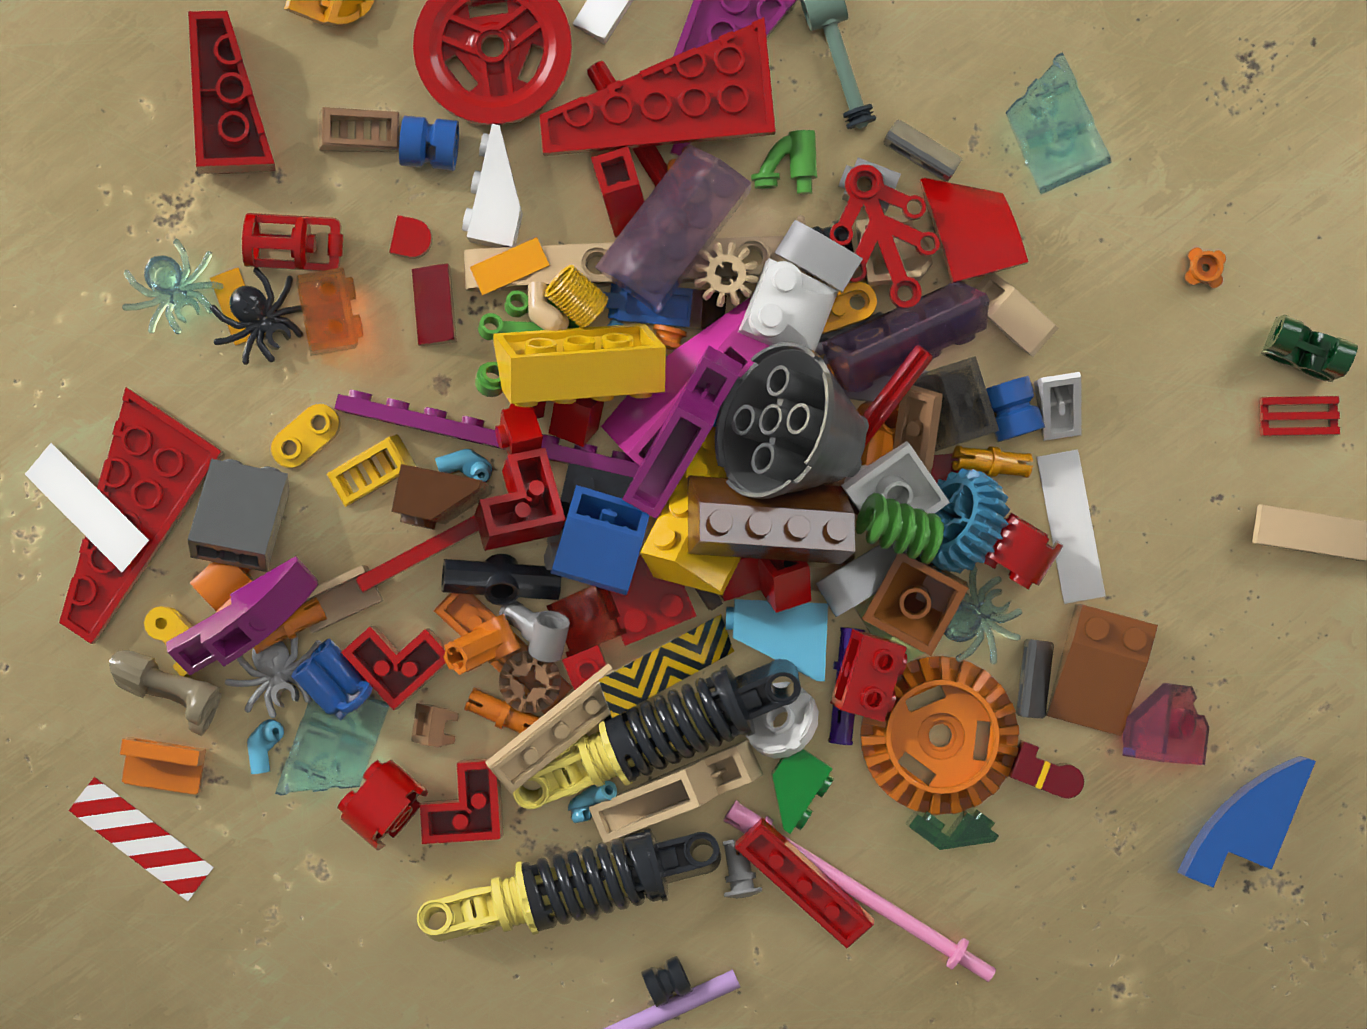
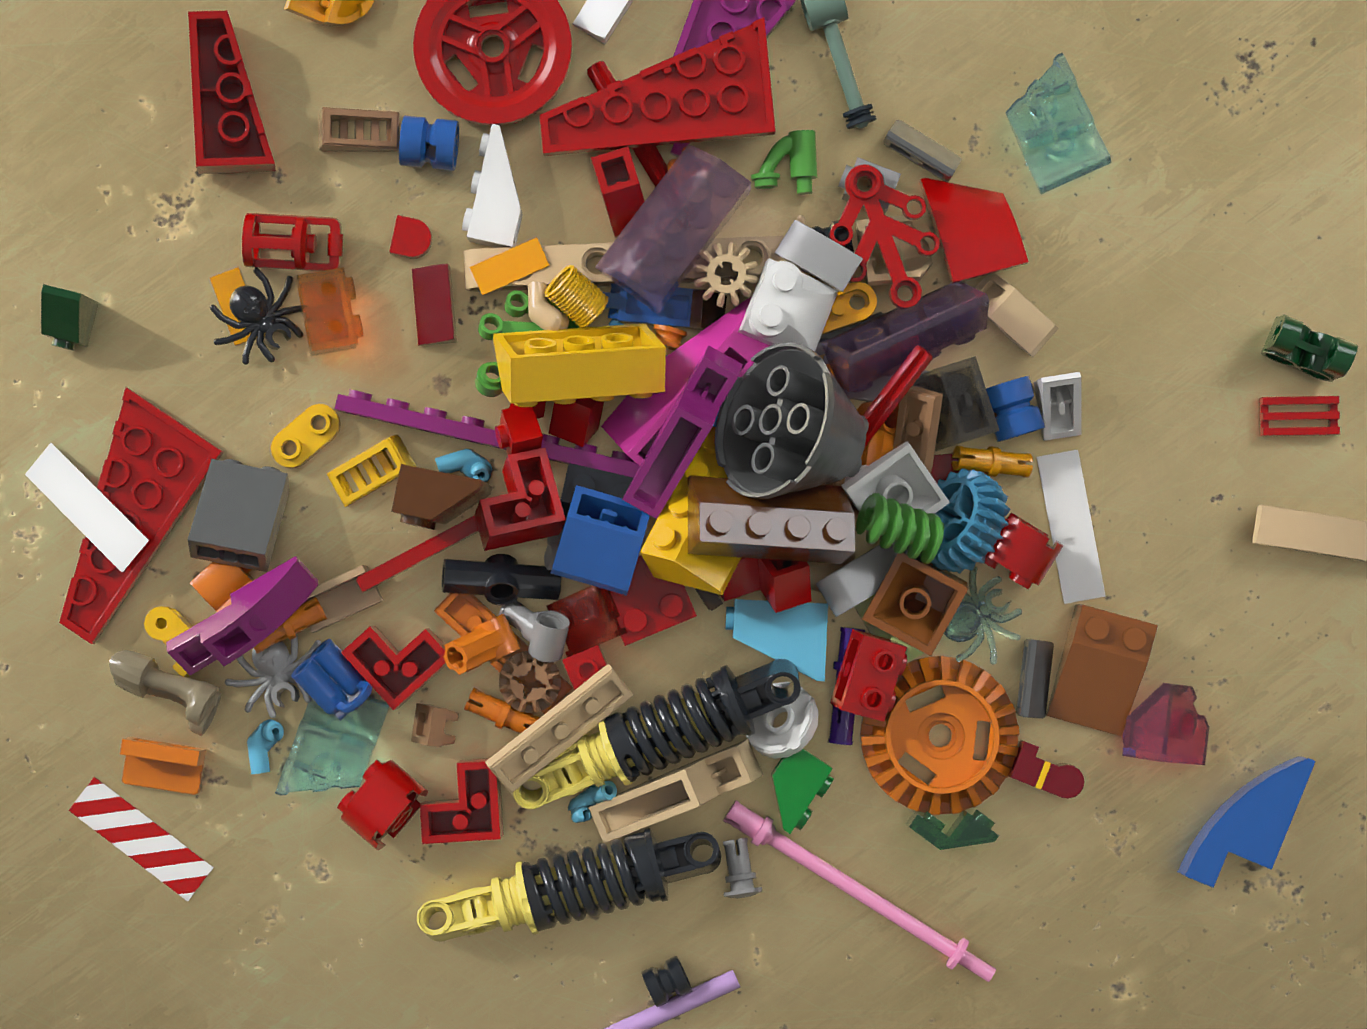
clear light blue animal [122,239,223,334] -> none
sticker [598,614,734,718] -> none
red tile [735,817,875,949] -> none
orange plate [1185,247,1226,288] -> none
none -> dark green slope [41,284,99,351]

